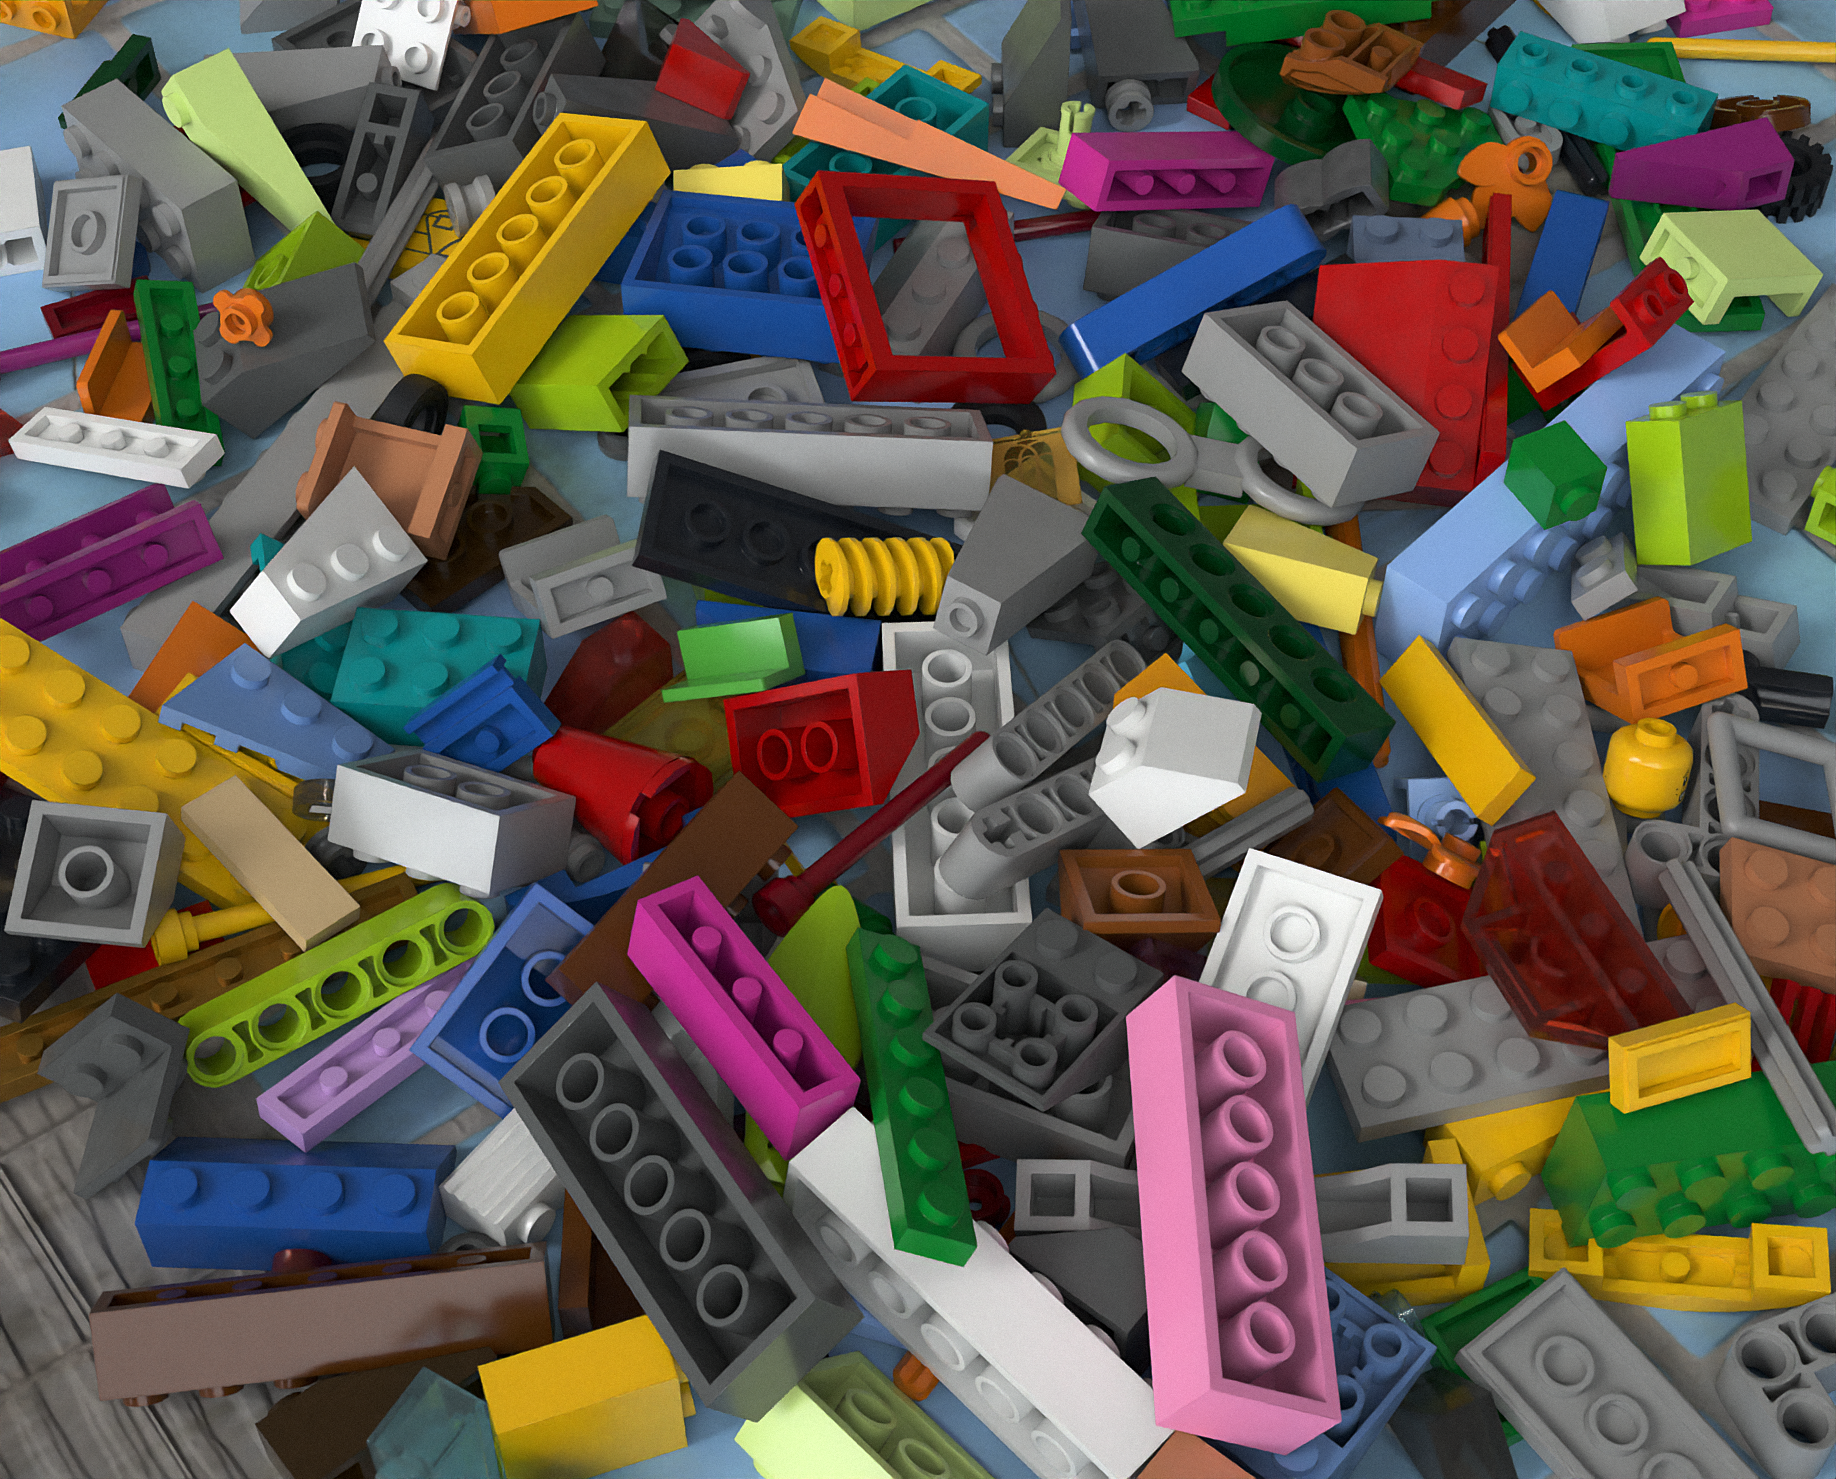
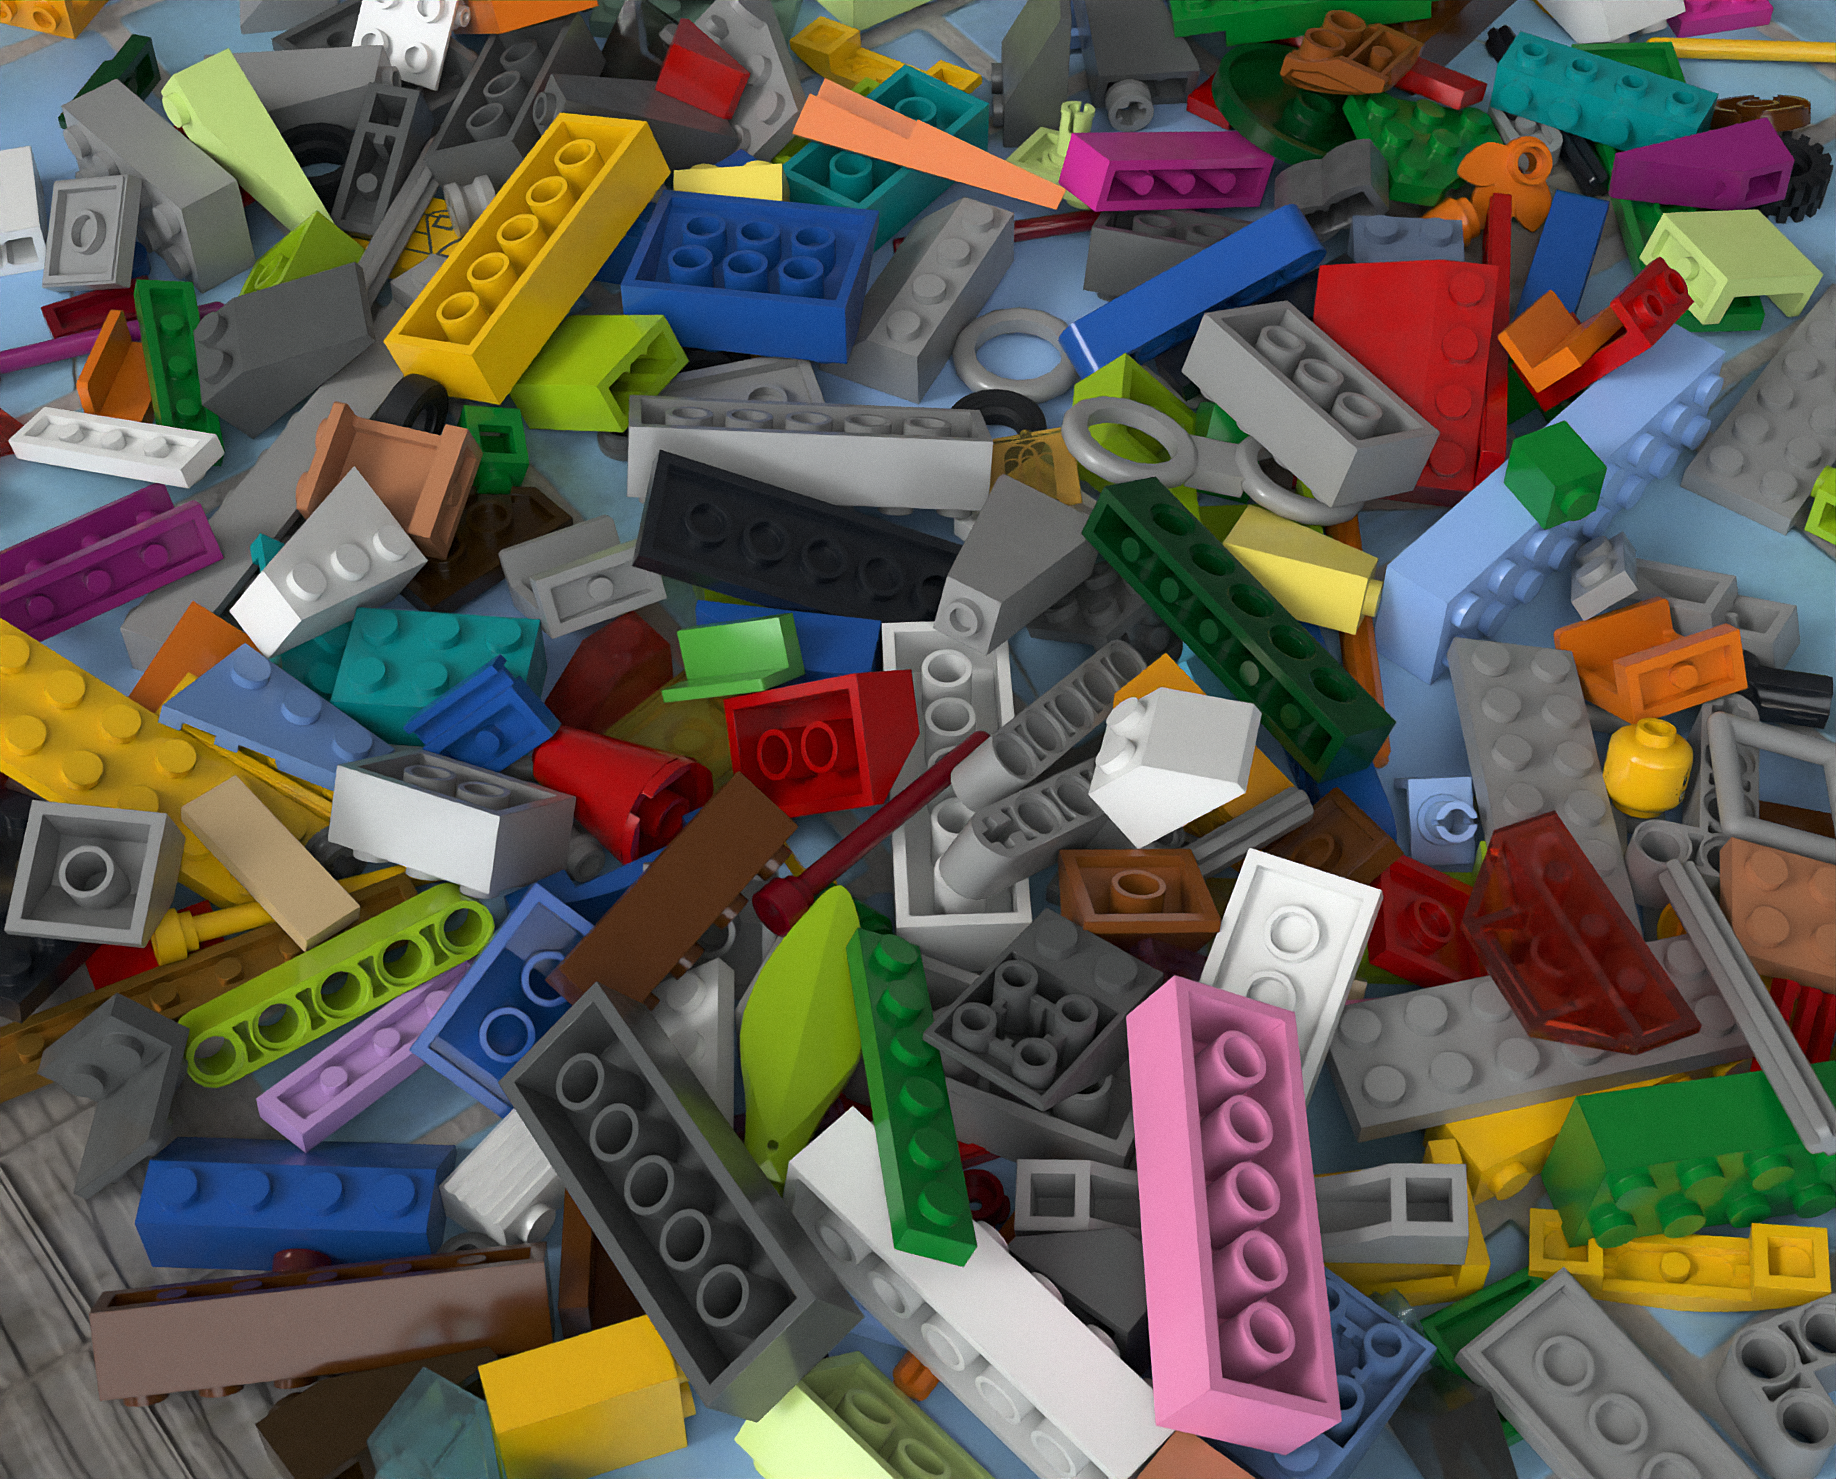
orange plate [213,288,274,347] -> none
clear smoke tile [292,779,335,822] -> none
dark pink brick [627,875,861,1161] -> none
red window [794,170,1057,404] -> none
yellow piece [815,537,954,616] -> none
orange plate [1377,812,1487,889] -> none
yellow tile [1379,635,1536,826] -> none
yellow tile [1608,1002,1751,1114] -> none
lime brick [1625,391,1752,566] -> none

